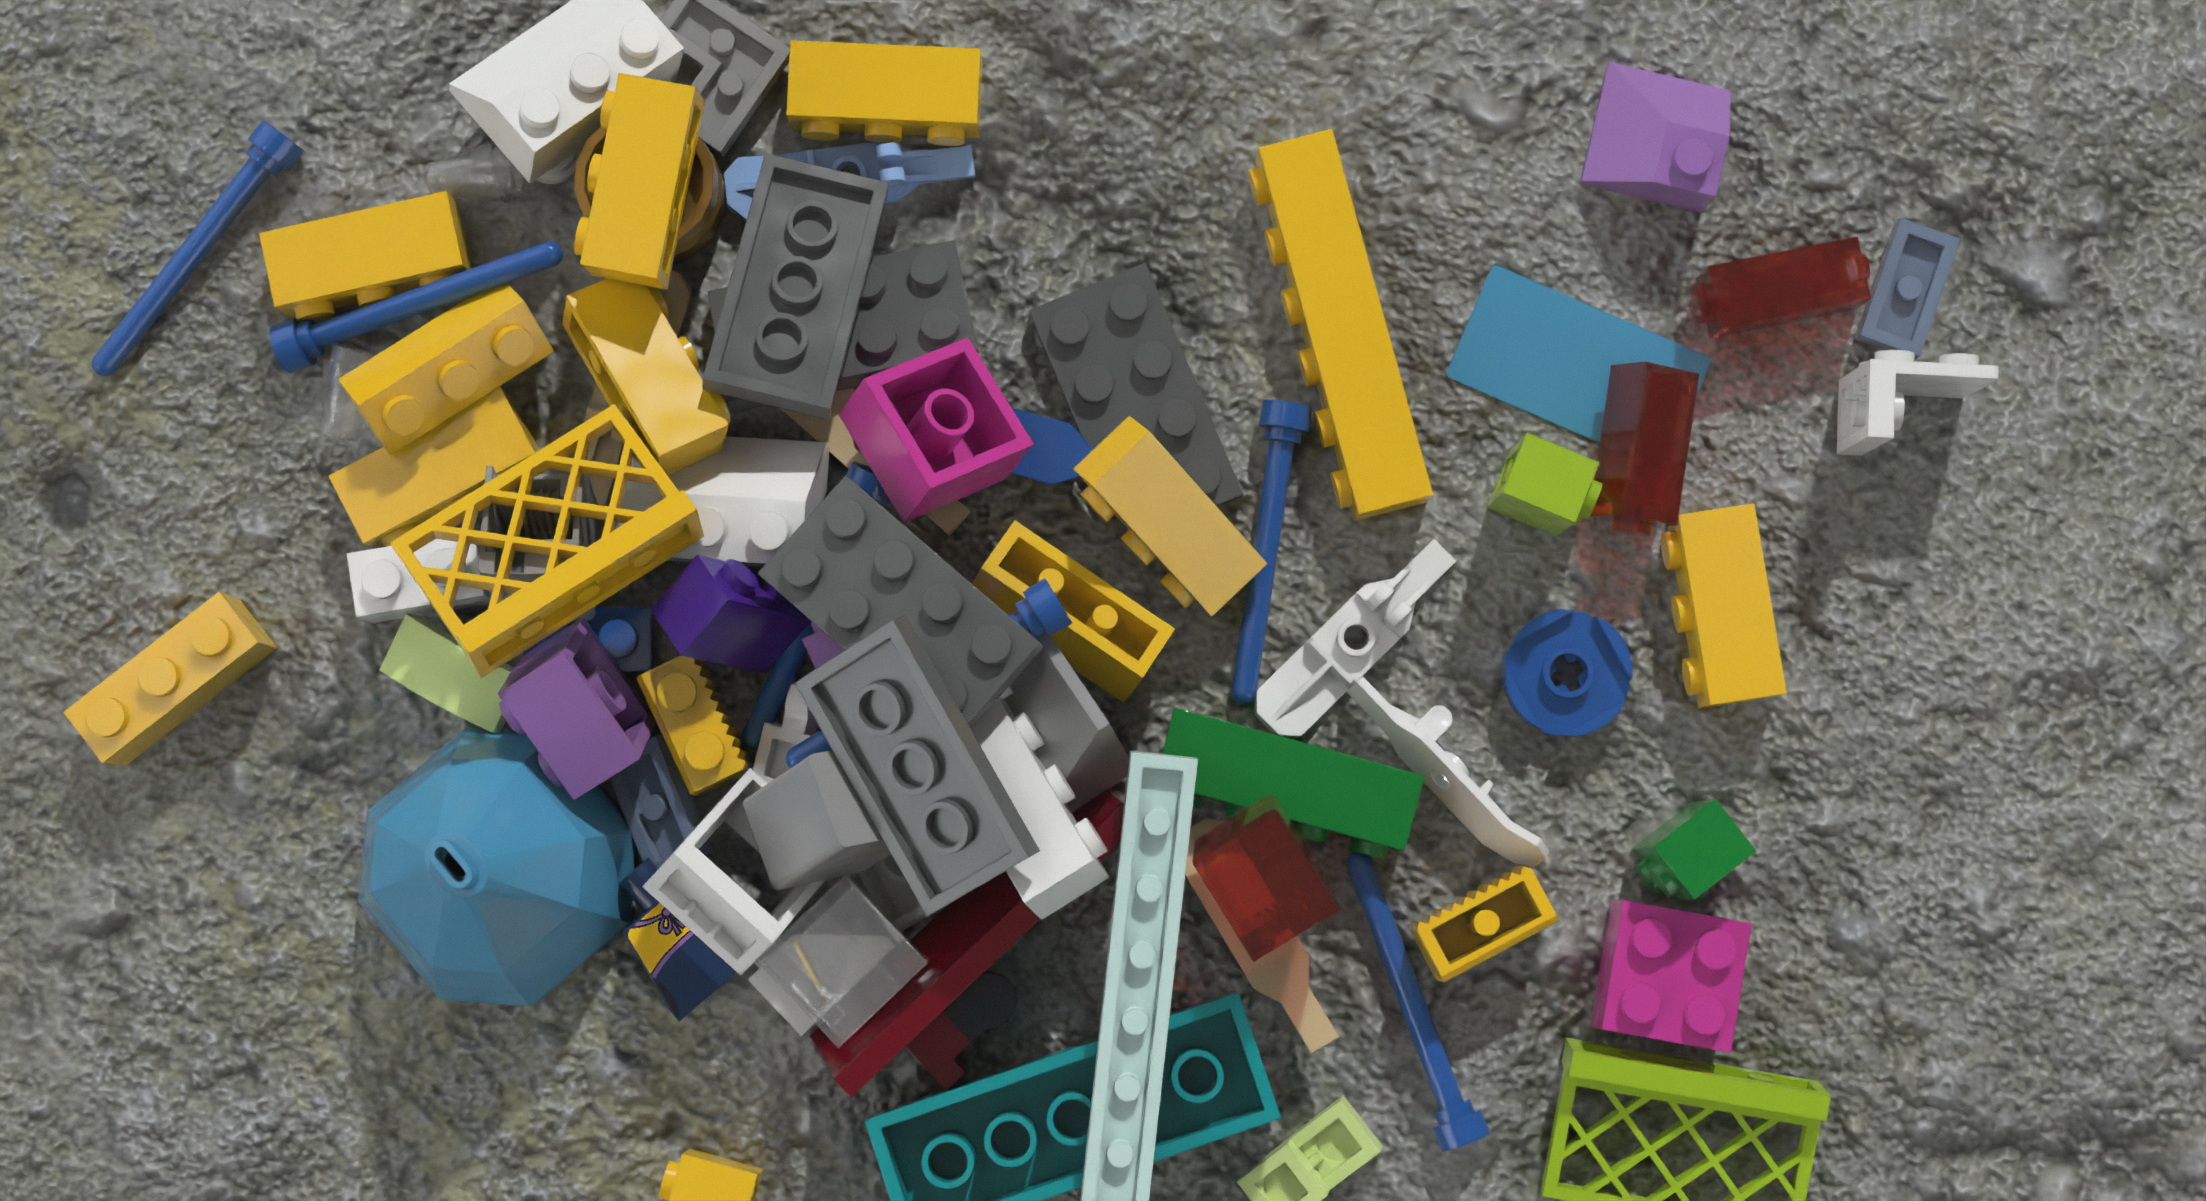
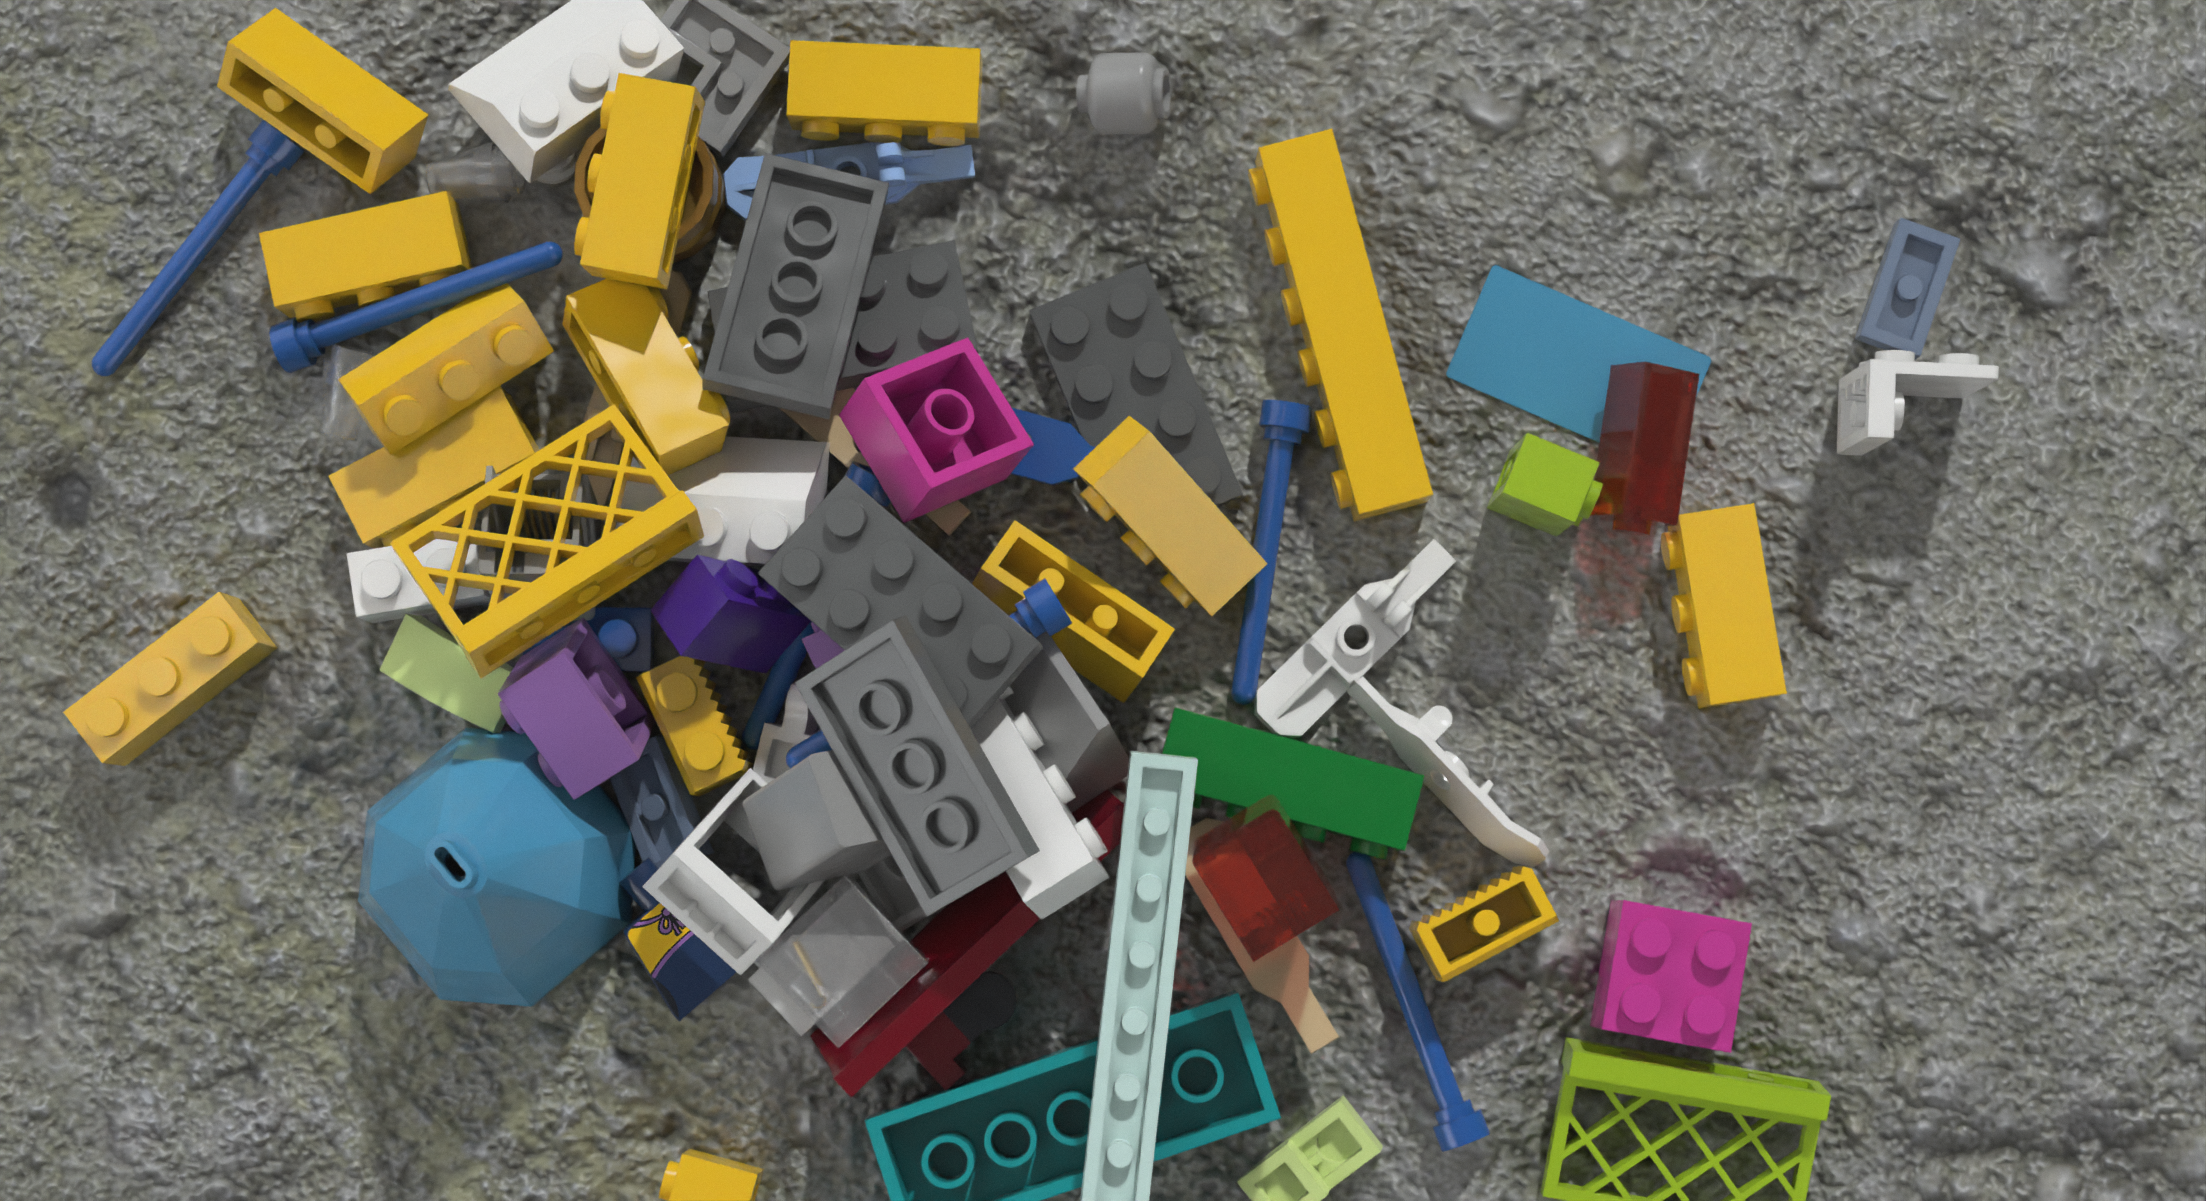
blue plate [1502,609,1632,737] -> none
medium lavender slope [1580,62,1731,213] -> none
green brick [1632,799,1756,900] -> none
clear red brick [1691,237,1871,339] -> none
none -> yellow brick [217,8,428,194]
none -> light grey head [1076,52,1172,135]

